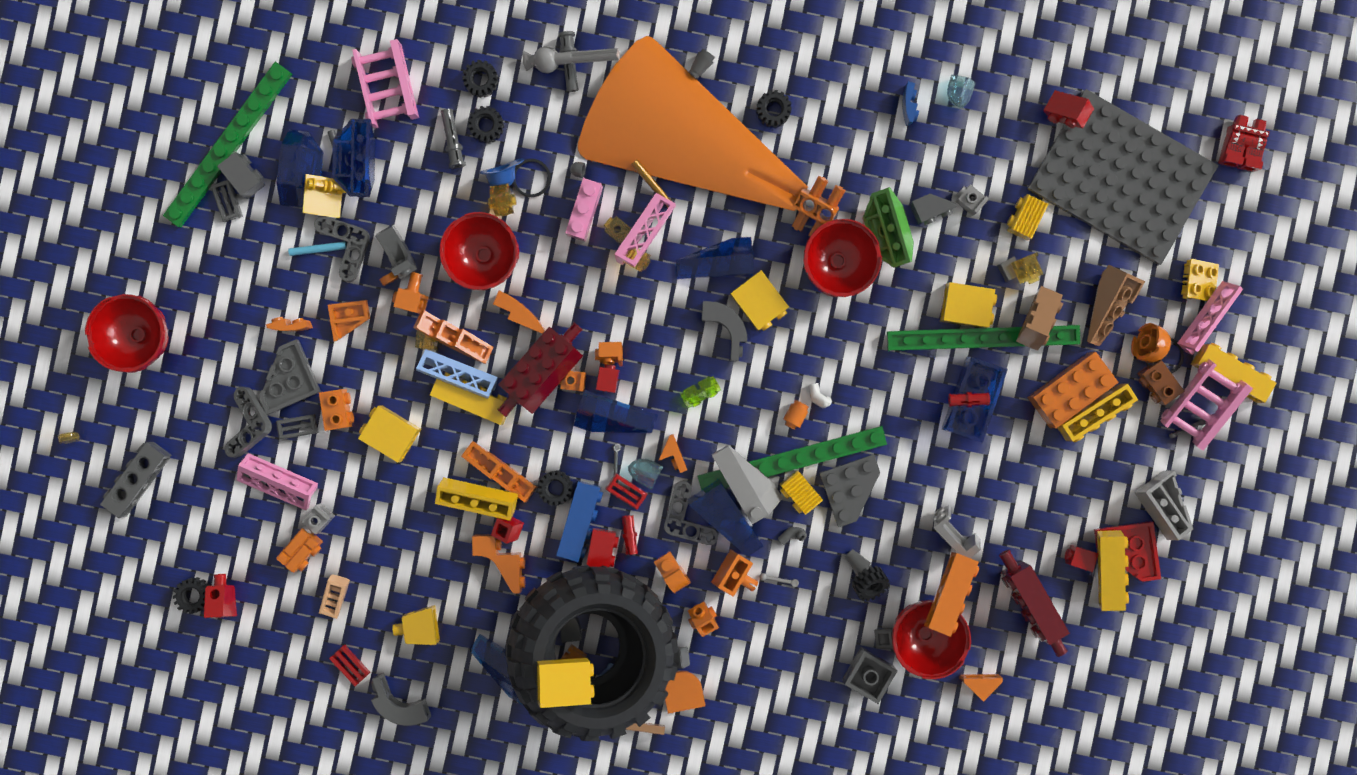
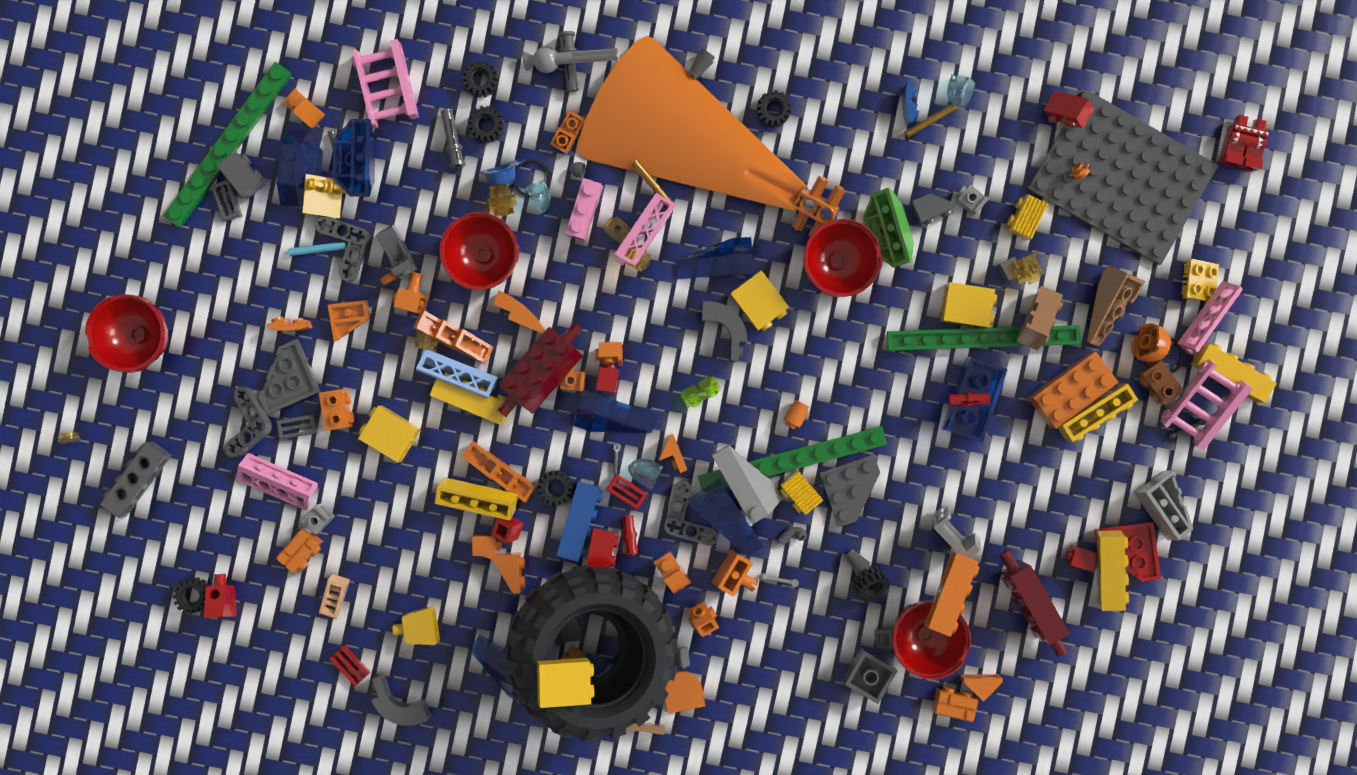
white arm [809,383,832,408] -> none
none -> orange slope [282,89,325,129]
none -> clear light blue brick [526,179,551,215]
none -> orange slope [550,110,585,154]
none -> pearl gold bar [904,103,958,138]
none -> orange brick [932,686,978,722]
none -> orange plate [1069,163,1090,180]

